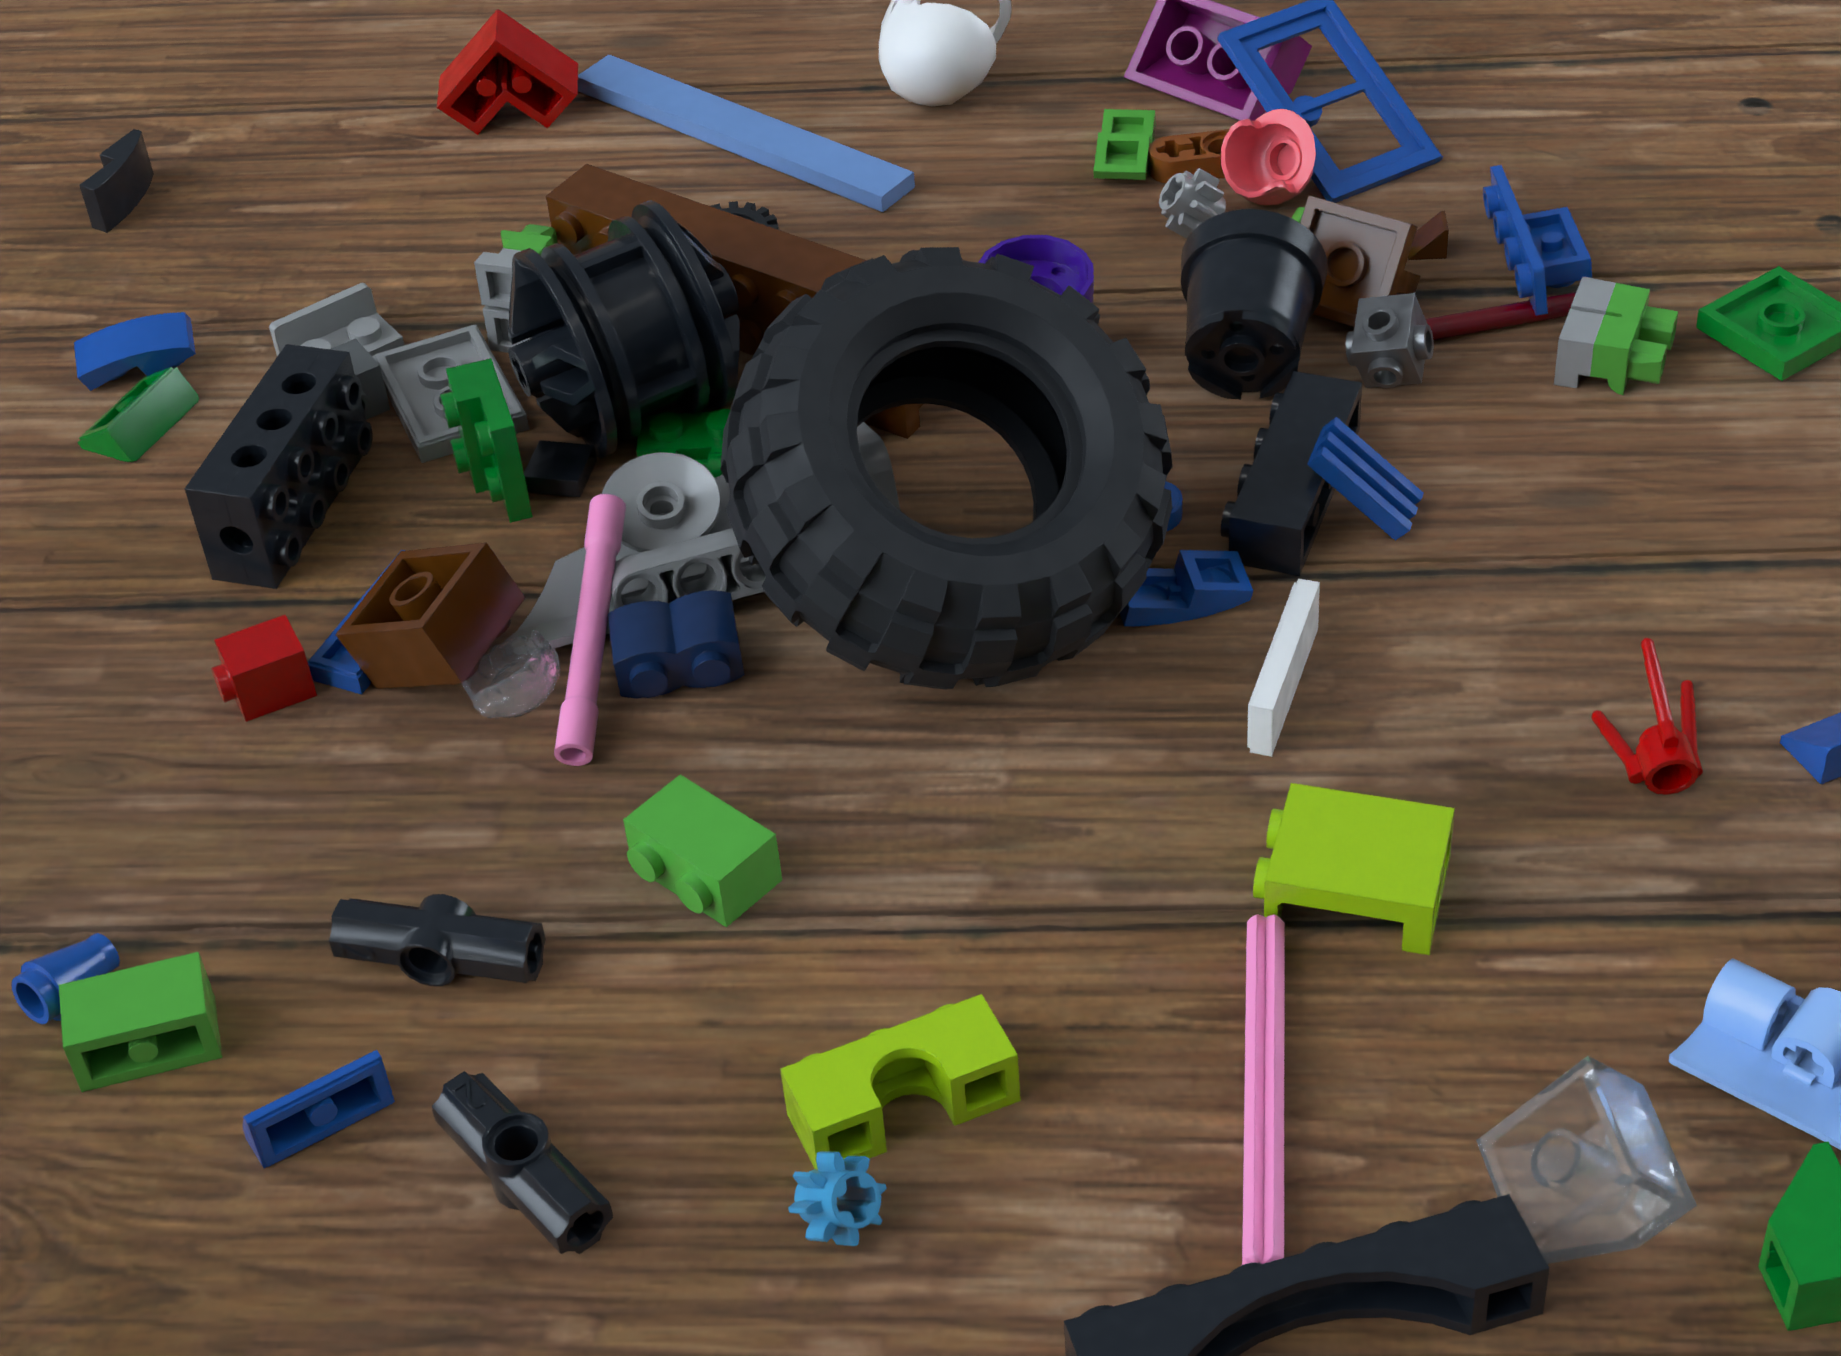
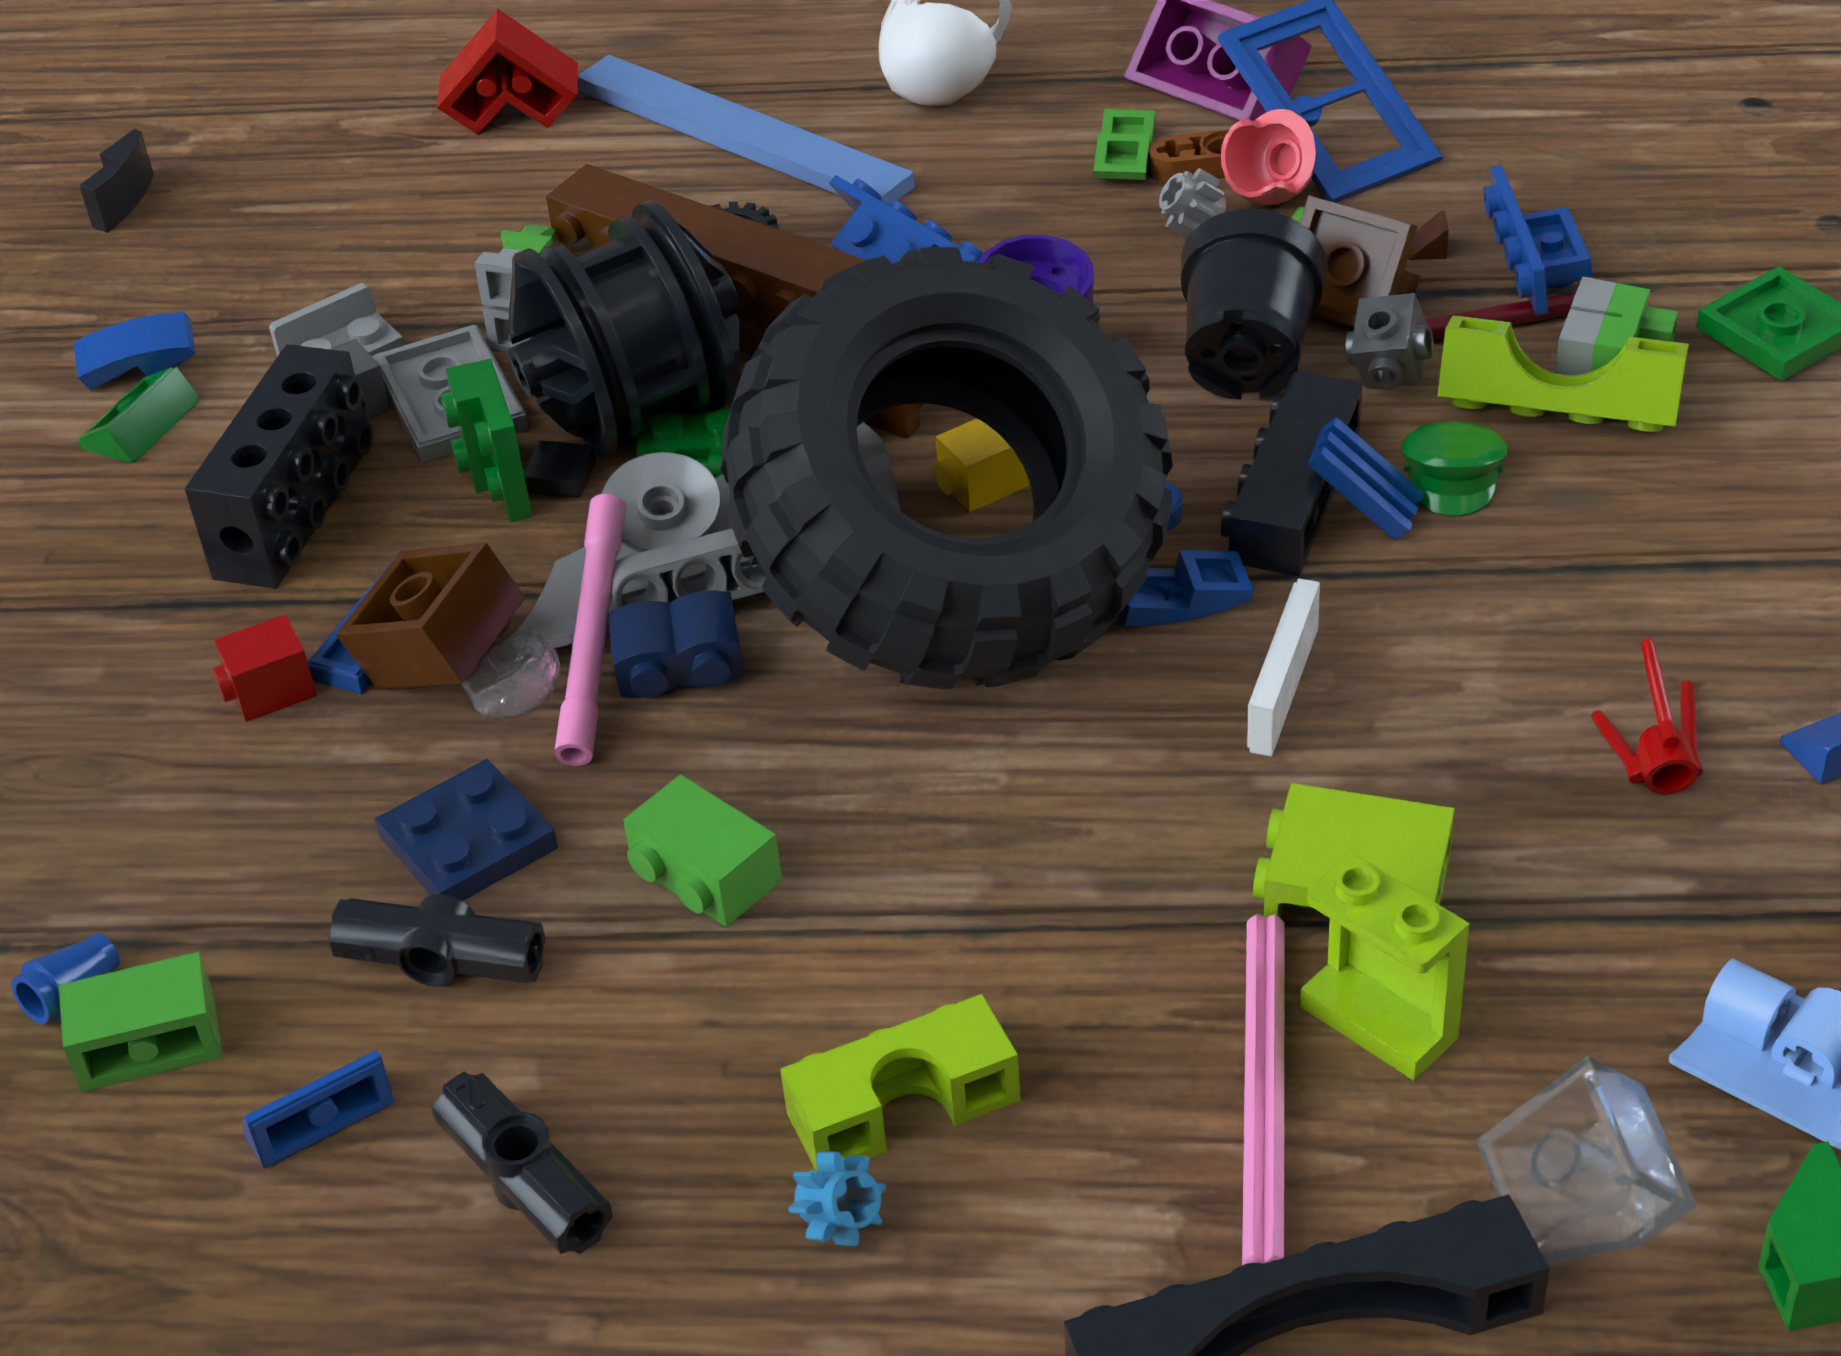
none -> dark blue plate [375,758,558,901]
none -> blue bracket [829,175,984,264]
none -> yellow brick [933,419,1030,512]
none -> lime panel [1300,851,1470,1081]
none -> green piece [1401,421,1508,517]
none -> lime arch [1437,315,1689,432]

